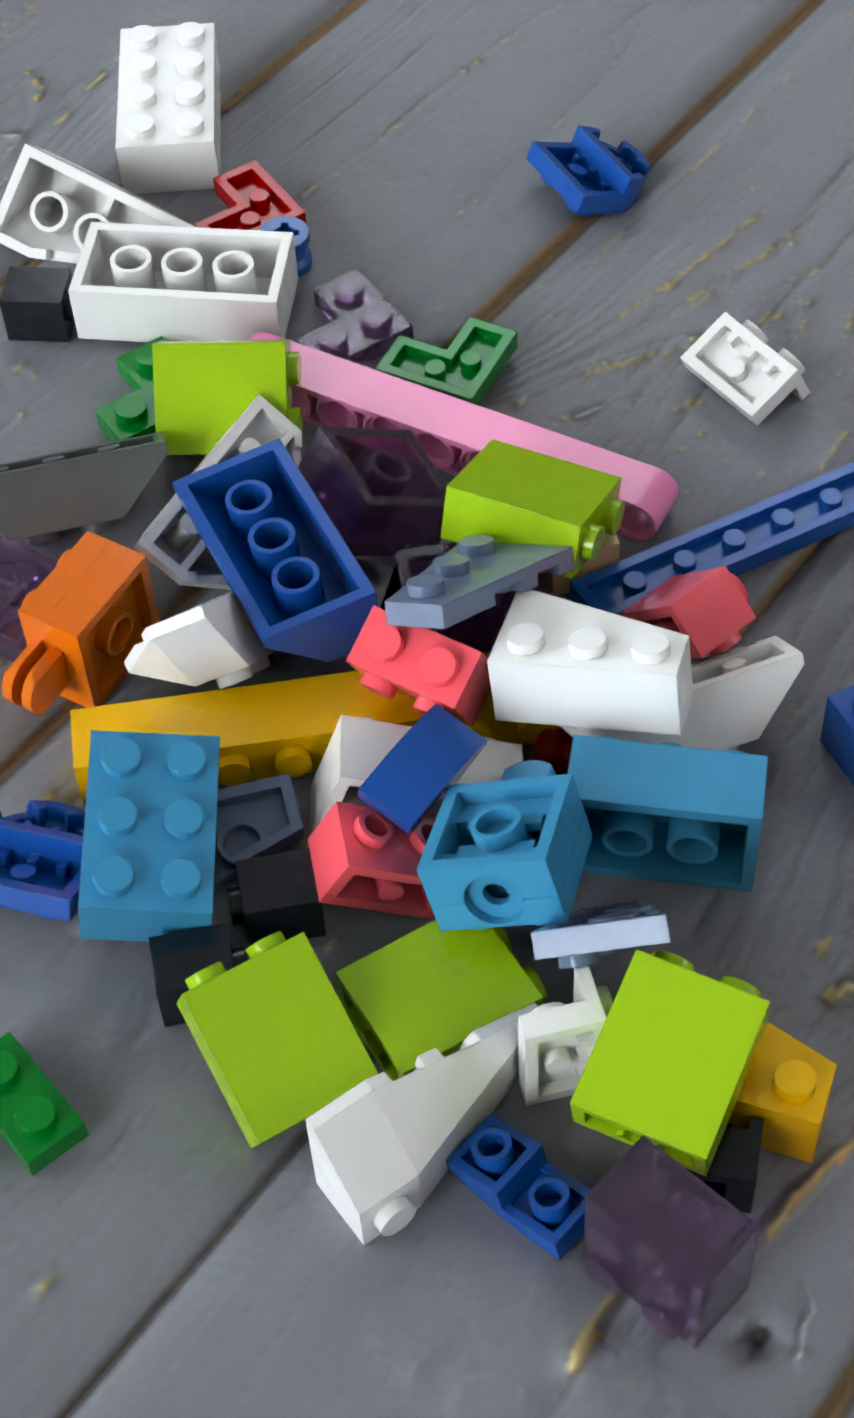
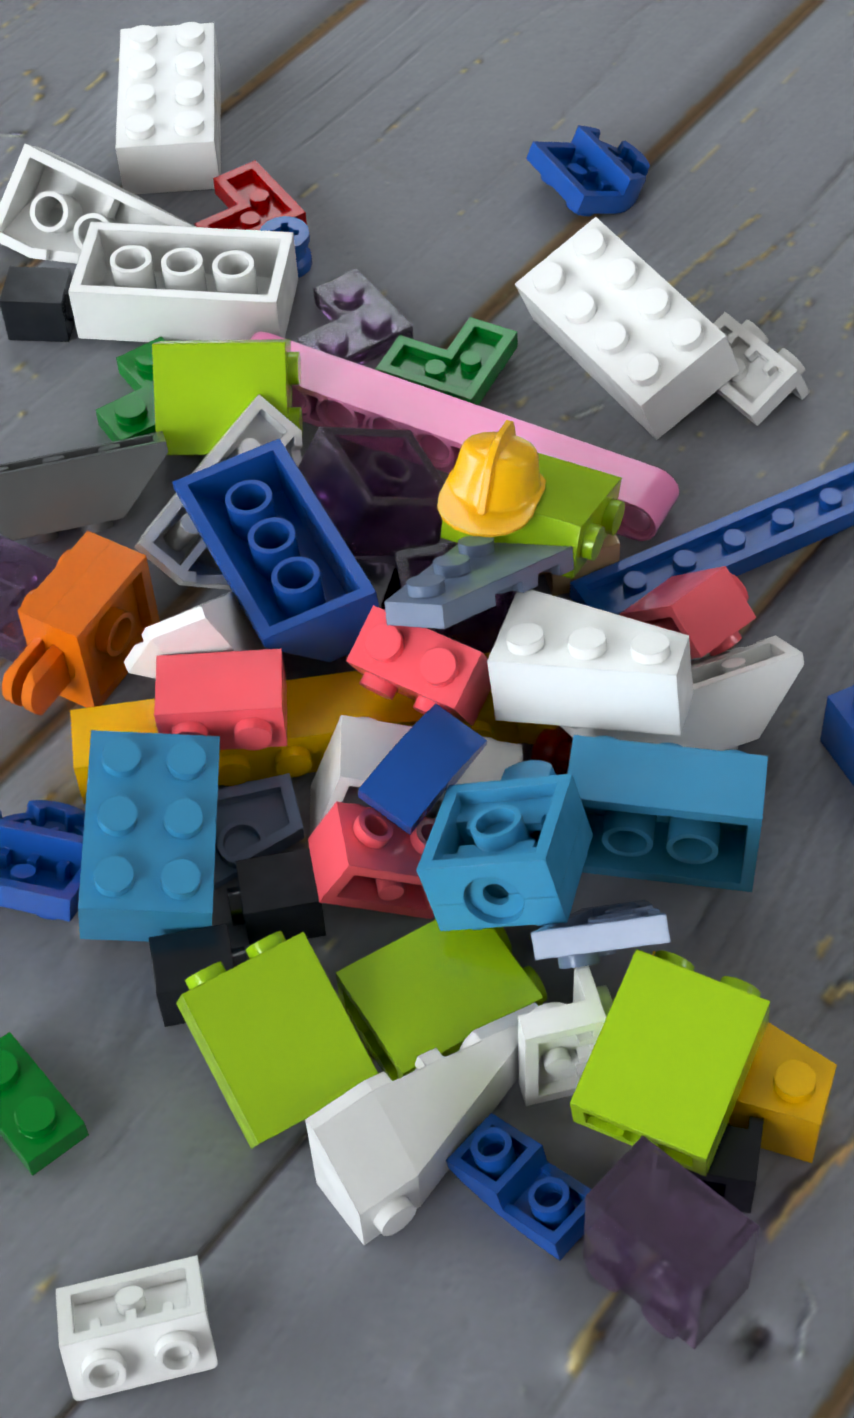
none -> white bracket [56,1255,218,1401]
none -> coral brick [154,648,287,750]
none -> yellow piece [437,420,546,537]
none -> white brick [515,217,740,440]

